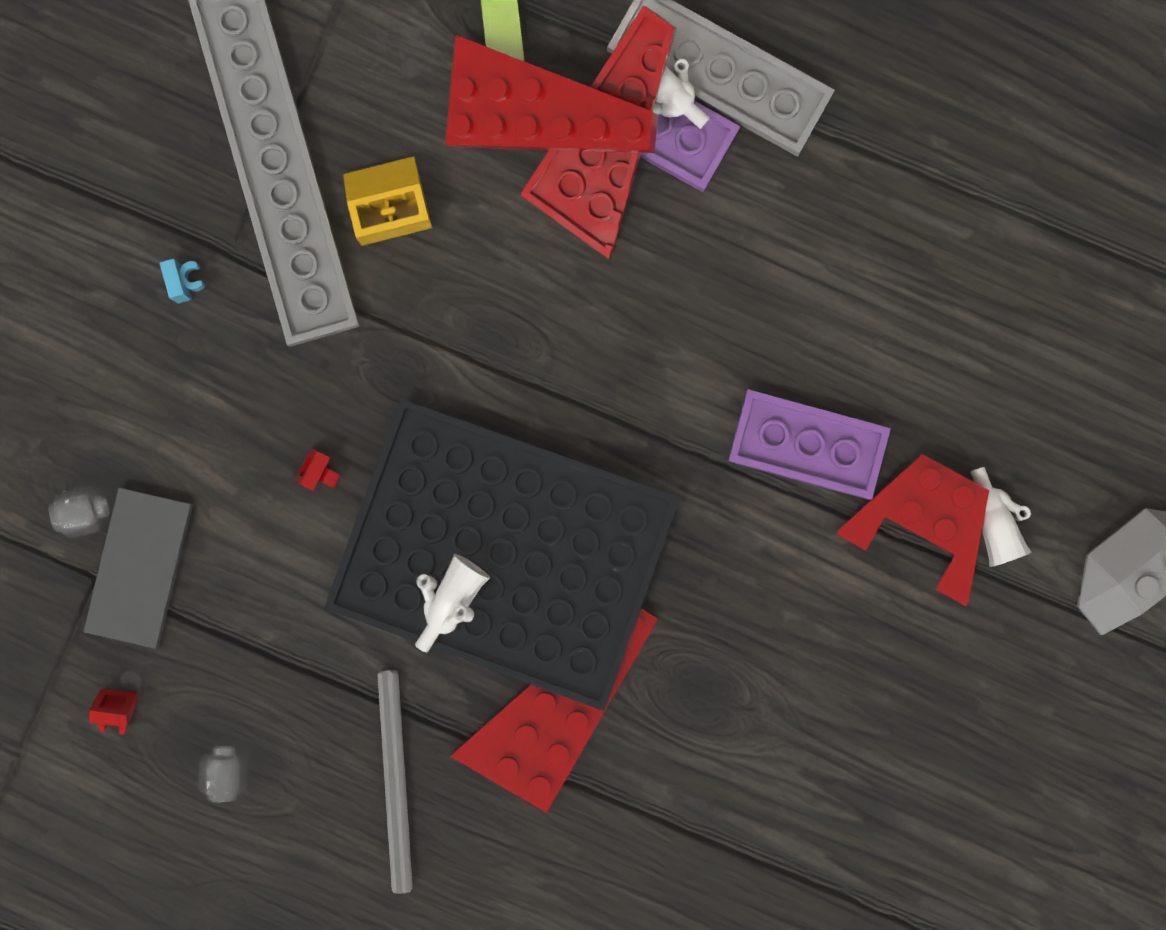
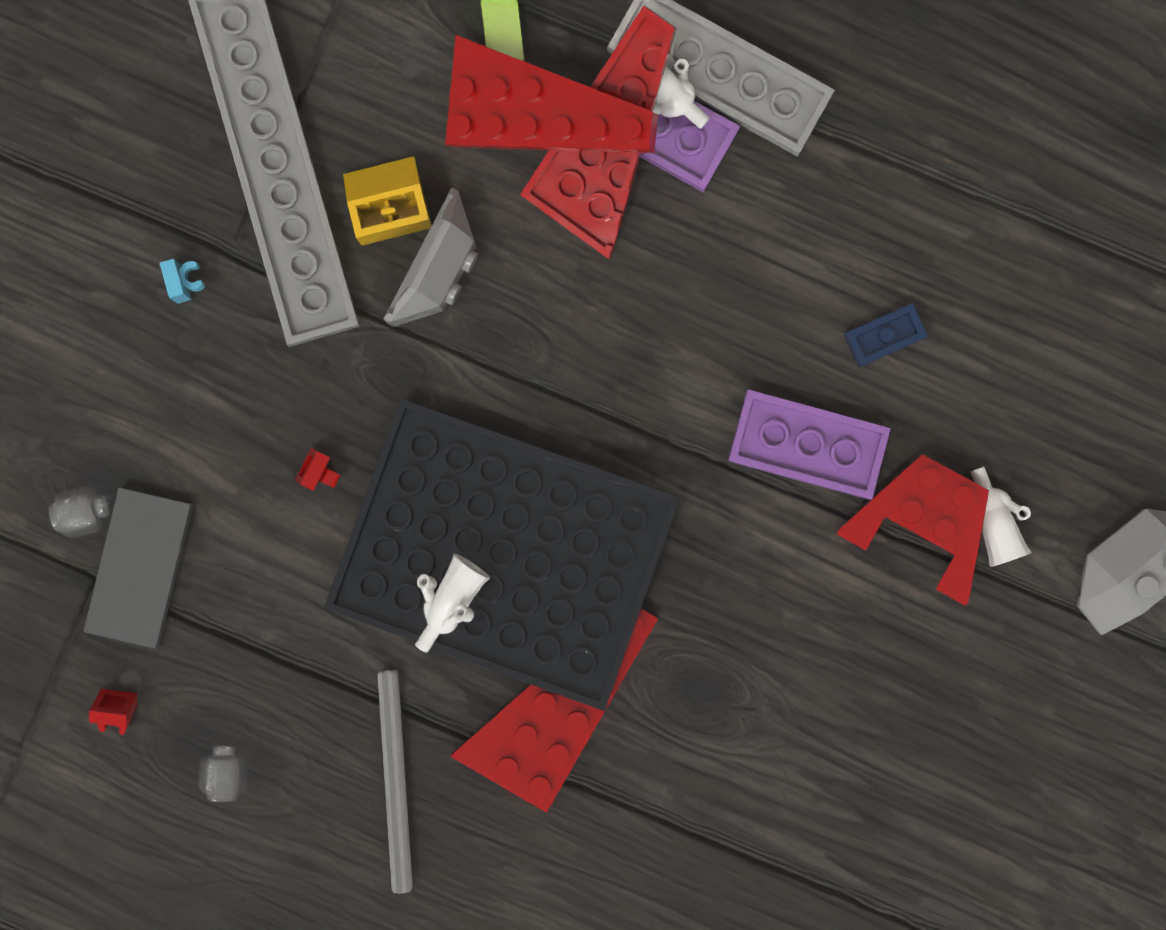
none -> light grey wedge [383,187,478,327]
none -> dark blue plate [844,303,928,368]

